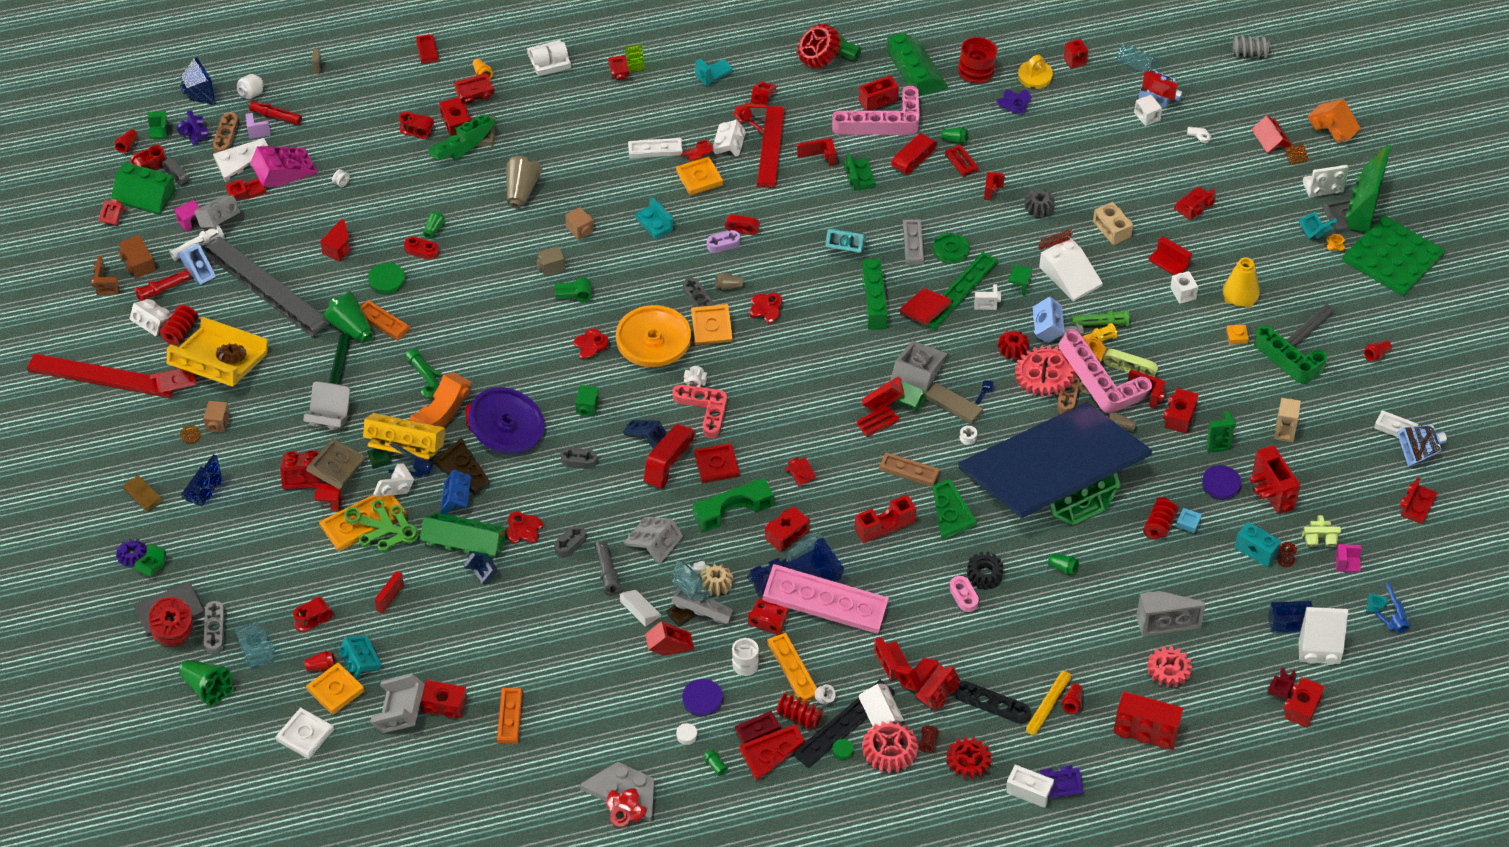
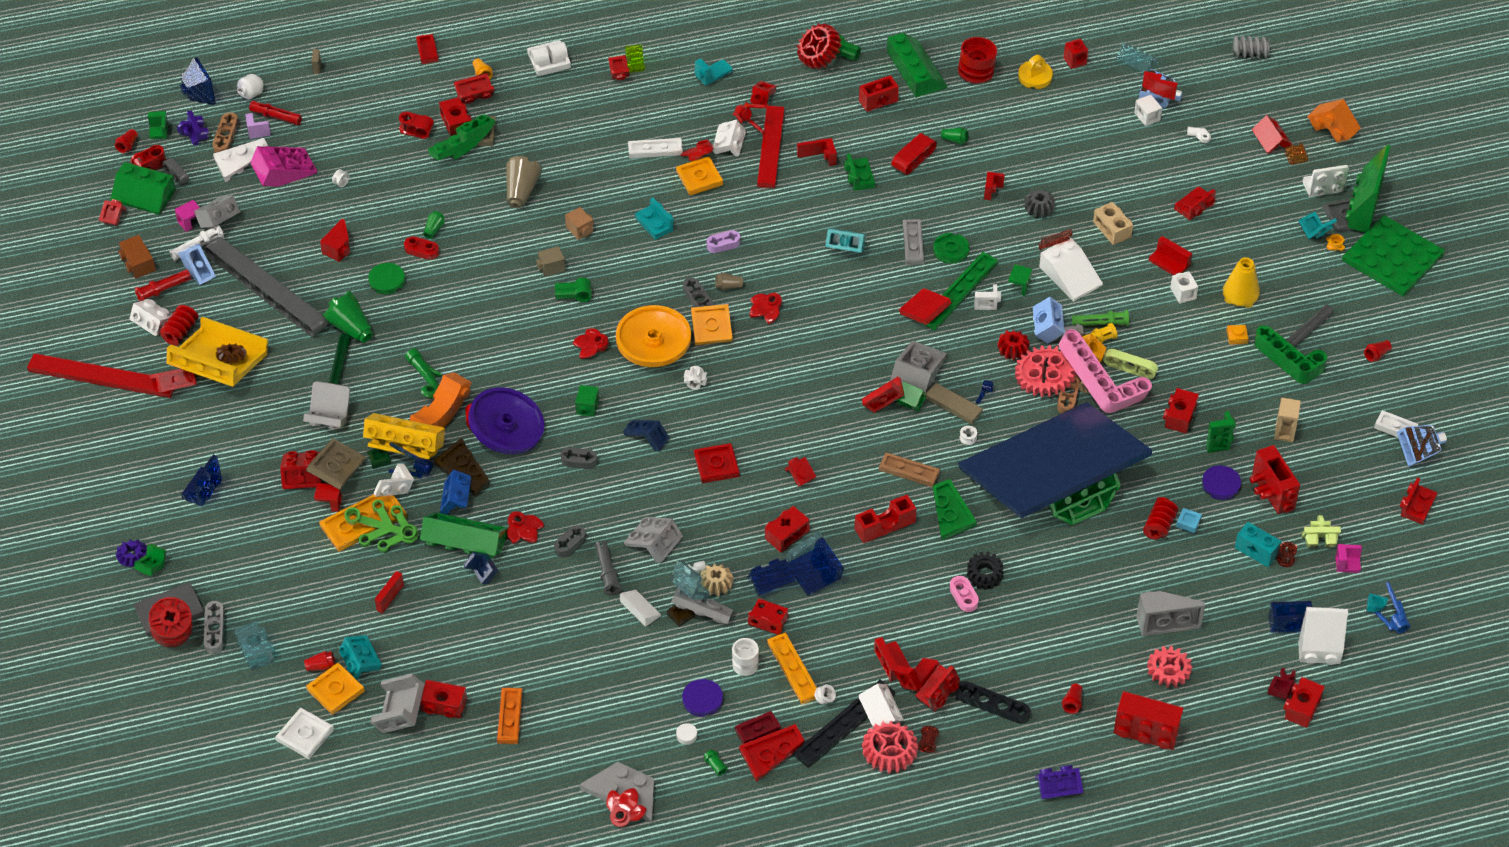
dark orange bracket [91,256,120,295] -> none
pearl gold tile [123,475,162,512] -> none
green cone [179,660,233,706] -> none
clear orange tile [180,425,201,444] -> none
medium nougat brick [203,401,230,432] -> none
red slope [225,178,267,200] -> none
red piece [293,597,333,632] -> none
orange tile [360,300,410,341] -> none
red beam [643,423,696,489] -> none
red slope [645,621,694,656] -> none
coral beam [673,385,727,438] -> none
green arch [693,478,774,533] -> none
red beam [724,214,760,235] -> none
bright pink plate [762,564,889,634] -> none
red piece [777,691,824,730] -> none
bright pink beam [832,86,919,135] -> none
green tile [833,739,853,760] -> none
red tile [856,405,899,437] -> none
green arch [861,258,887,330] -> none
red tile [945,145,979,178] -> none
red gear [946,736,991,780] -> none
dark purple plate [997,89,1031,114] -> none
white panel [1006,765,1054,808] -> none
yellow axle [1026,671,1071,736] -> none
green cone [1048,554,1079,575] -> none
dark tan cone [1108,412,1136,432] -> none
red bracket [1127,369,1166,409] -> none

